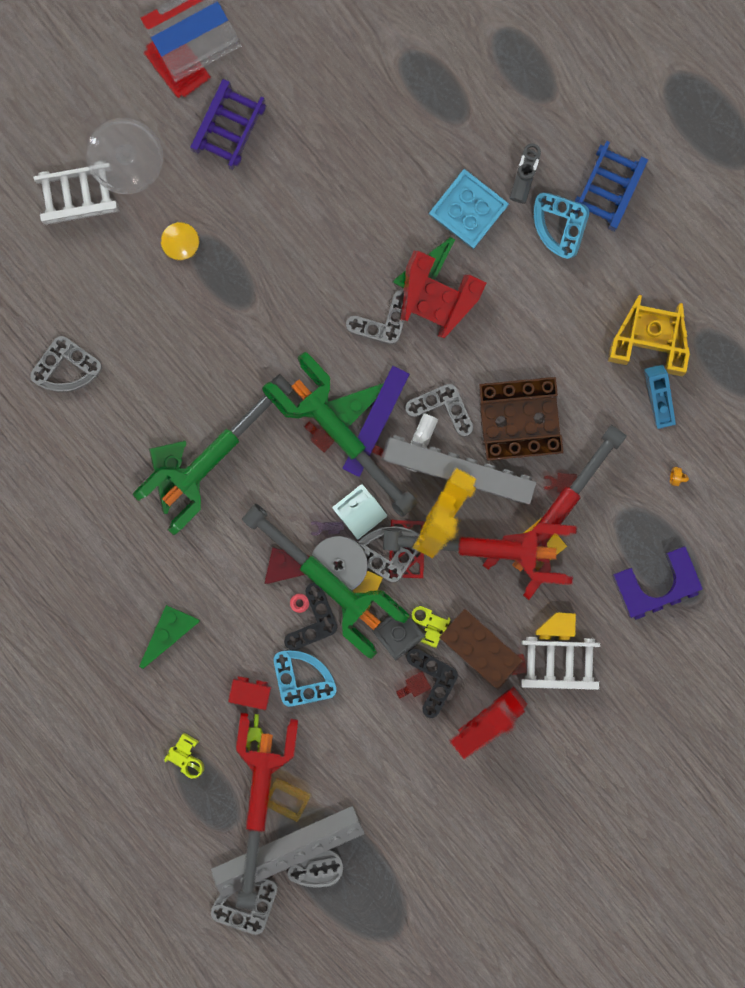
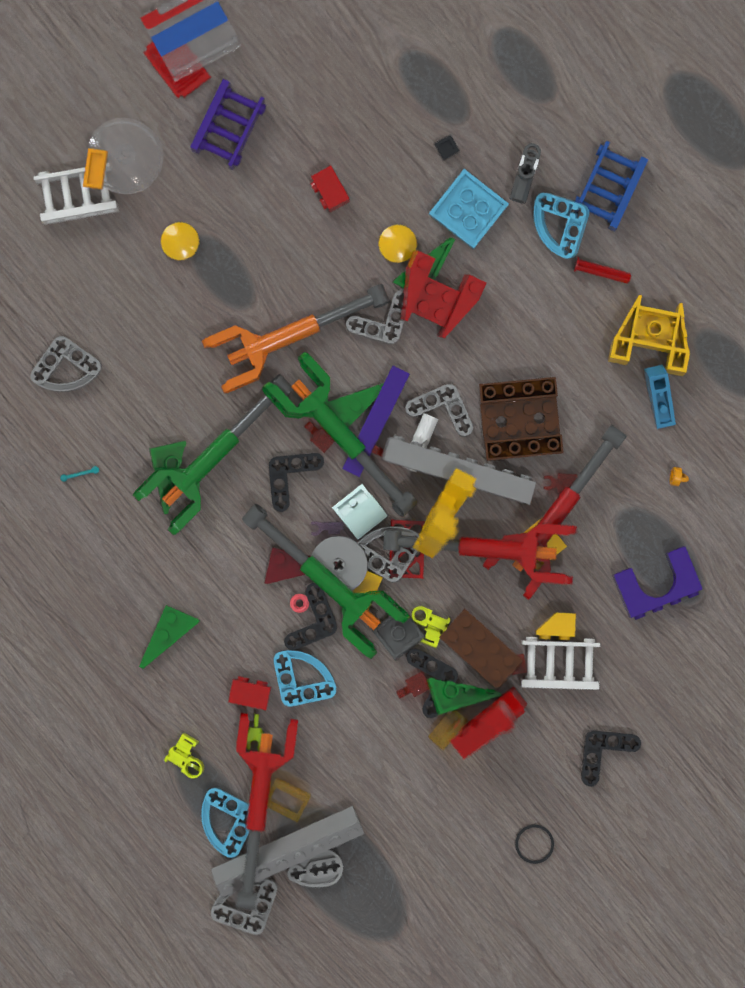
none -> teal hinge [60,466,99,482]
none -> light orange tile [83,148,108,190]
none -> orange piece [201,284,390,394]
none -> medium azure beam [201,787,250,858]
none -> black beam [269,453,324,512]
none -> red brick [310,165,350,213]
none -> yellow dish [379,225,417,263]
none -> green wing [427,678,501,715]
none -> clear yellow tile [428,710,468,751]
none -> black tile [434,134,460,161]
none -> black piece [515,824,554,864]
none -> red axle [573,257,631,284]
none -> black beam [581,730,641,787]

